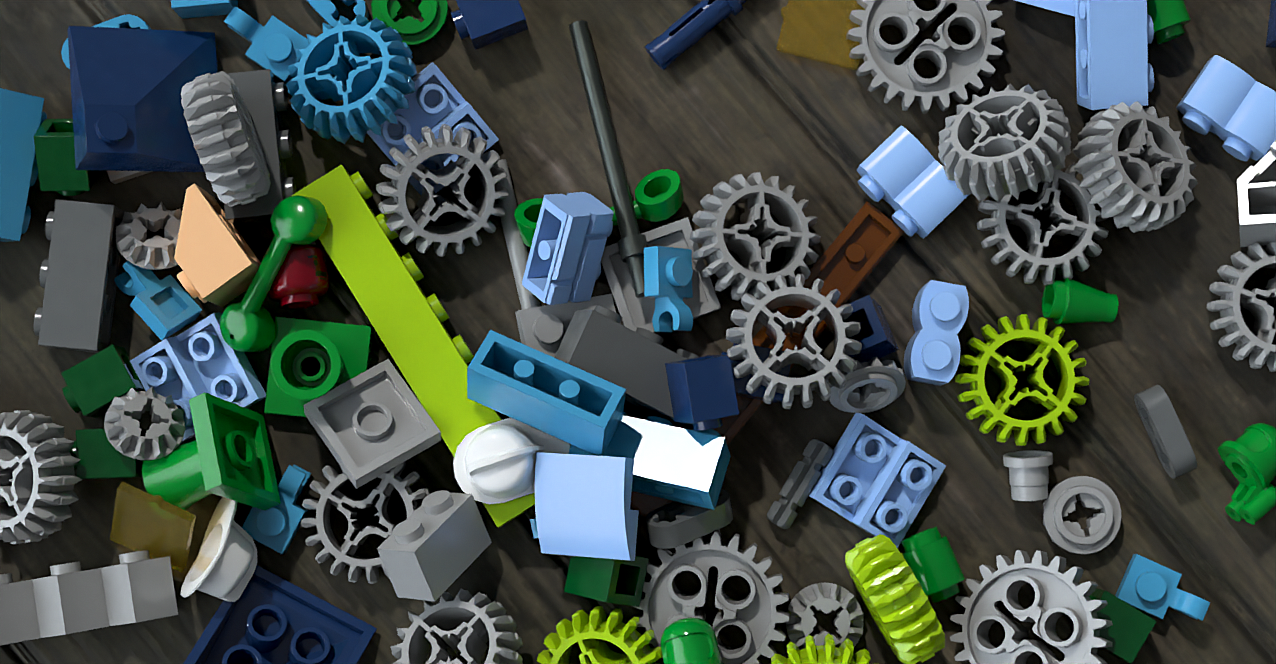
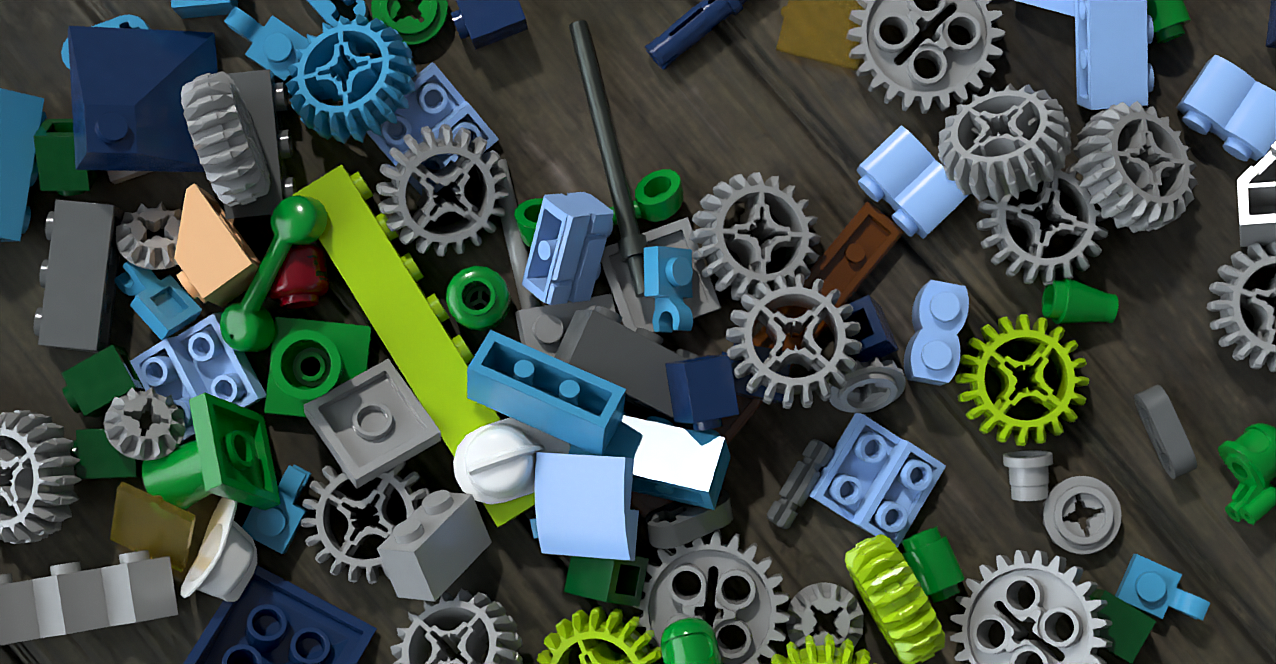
none -> green head [446,266,511,331]

